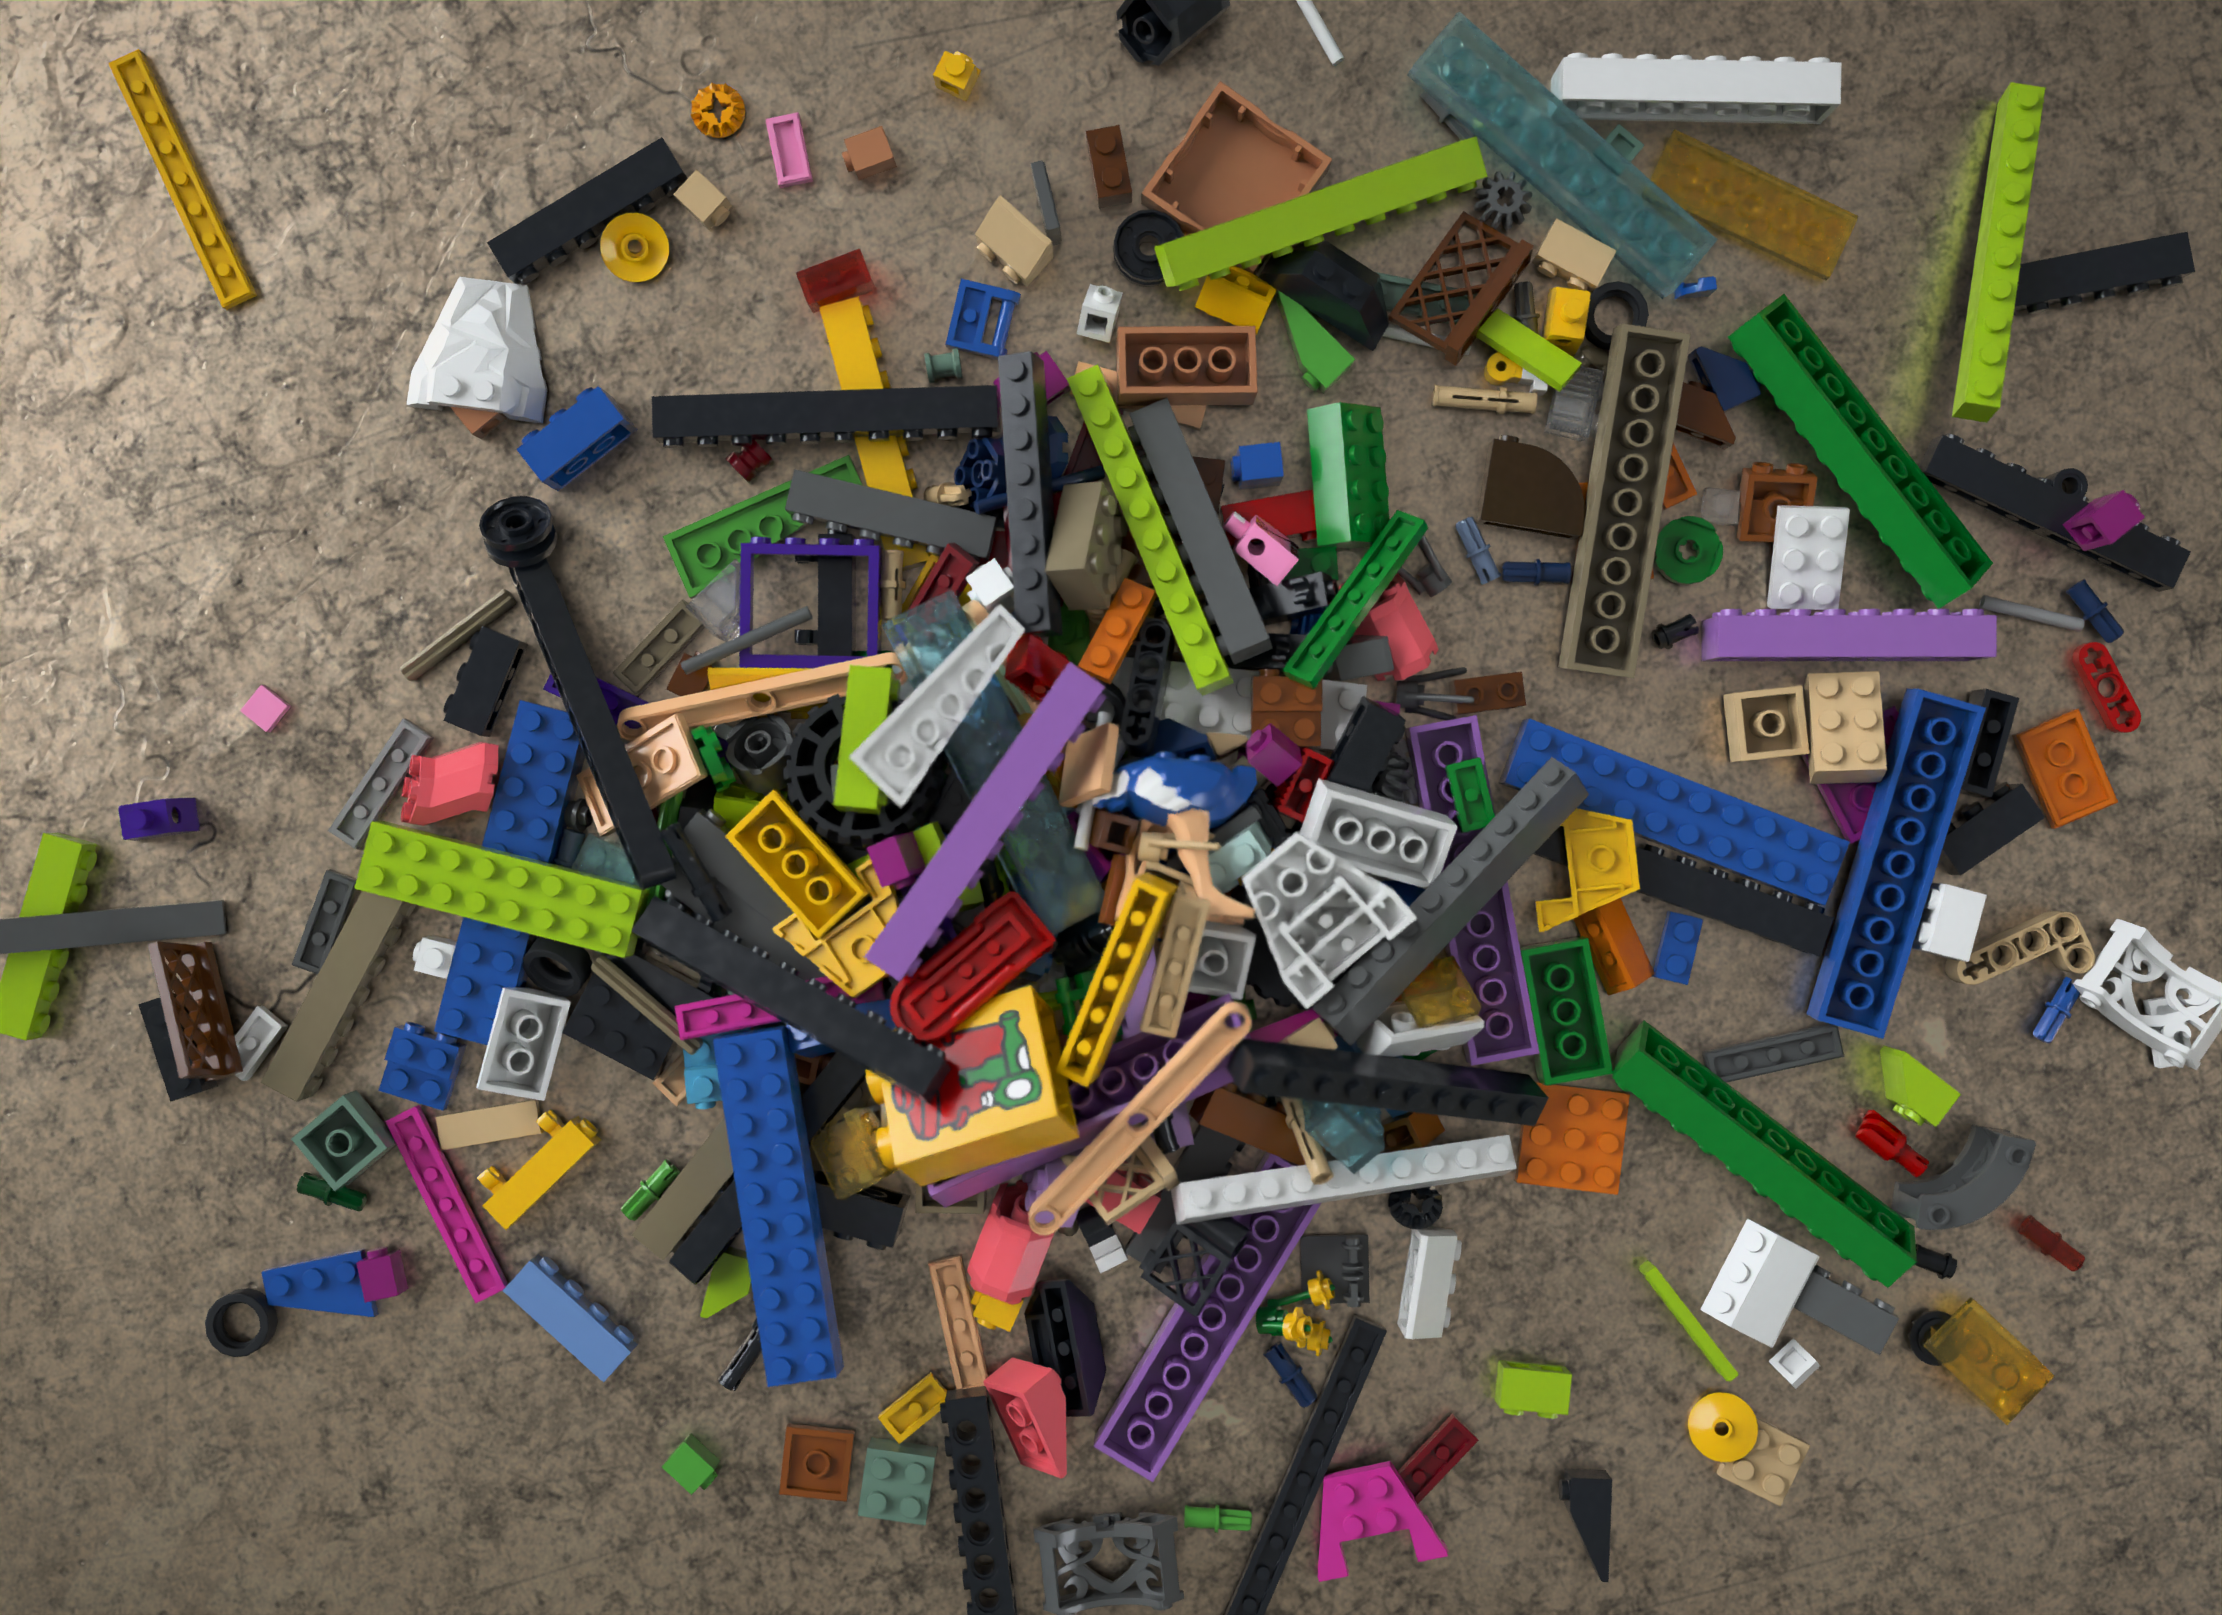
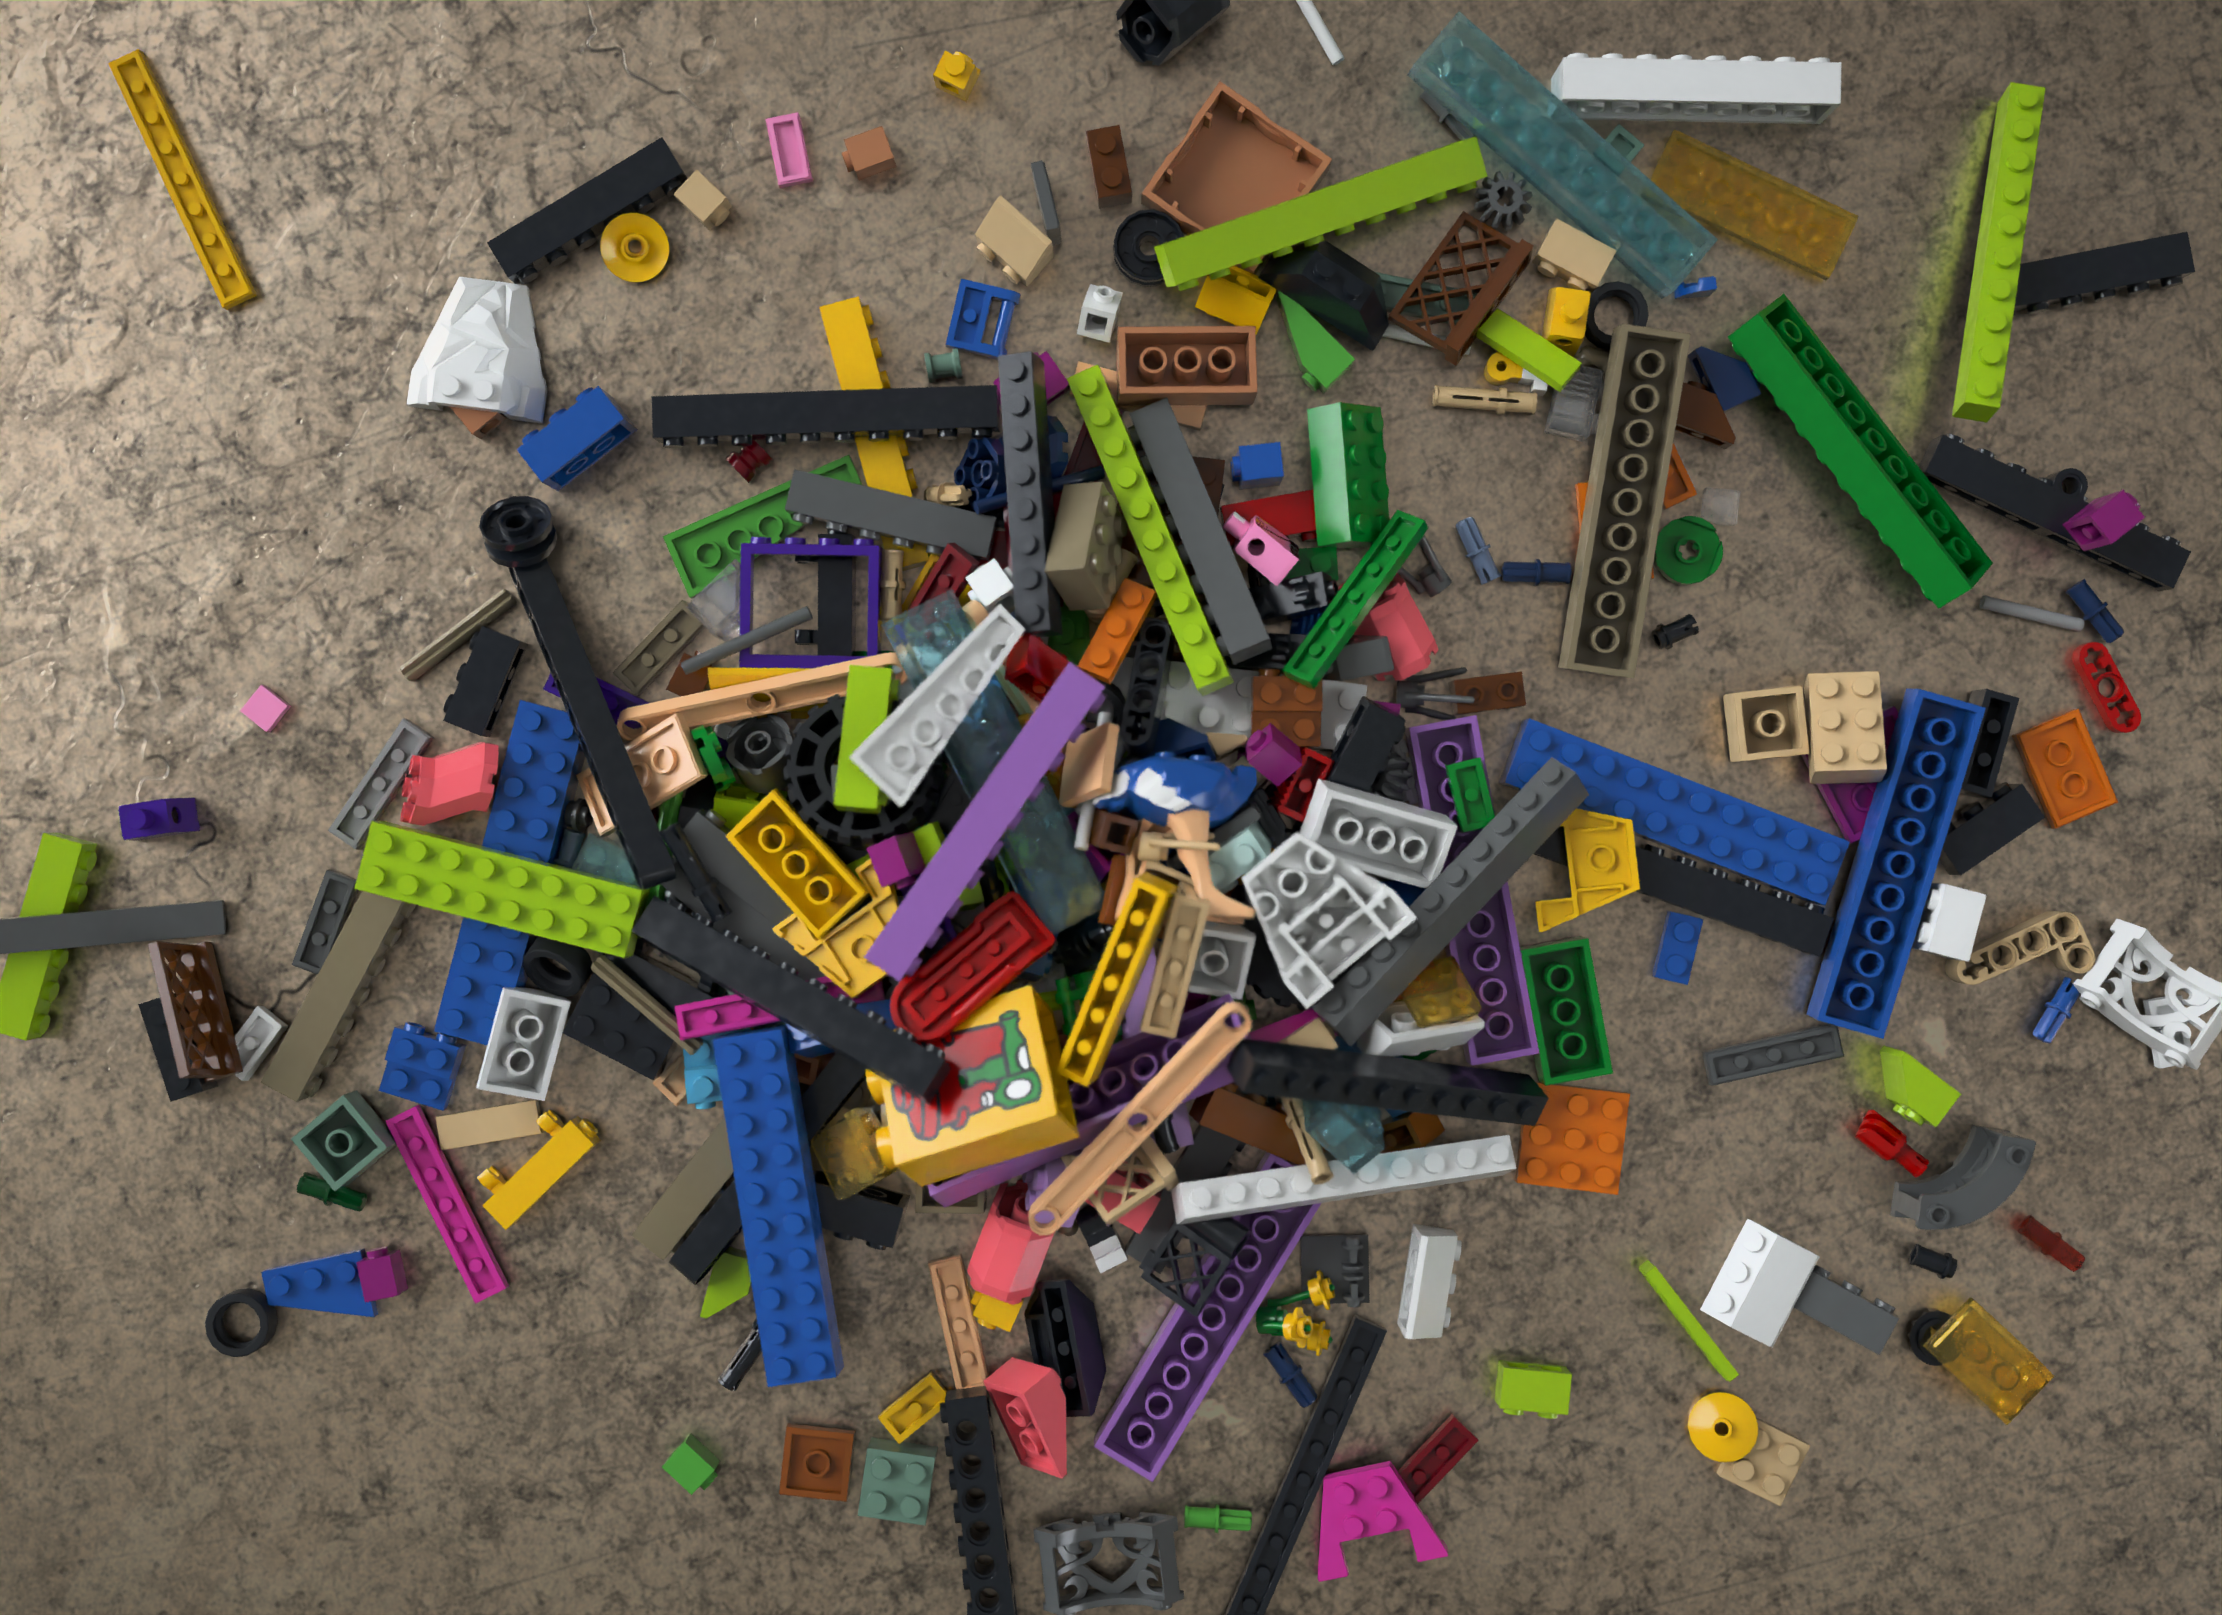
white brick [413,935,457,979] -> none
medium blue brick [503,1254,638,1383] -> none
bright green axle [621,1159,680,1221] -> none
light orange gear [691,82,745,138] -> none
clear red brick [796,248,876,313] -> none
black gear [1388,1186,1443,1229] -> none
dark brown brick [1476,435,1585,540] -> none
dark grey axle [1513,281,1540,335] -> none
black slope [1559,1468,1612,1582] -> none
orange panel [1573,898,1654,996] -> none
green brick [1612,1020,1917,1288] -> none
medium lavender brick [1701,609,1997,661] -> none
dark orange plate [1737,462,1818,542] -> none
white plate [1767,505,1850,610] -> none
white plate [1769,1338,1820,1389] -> none

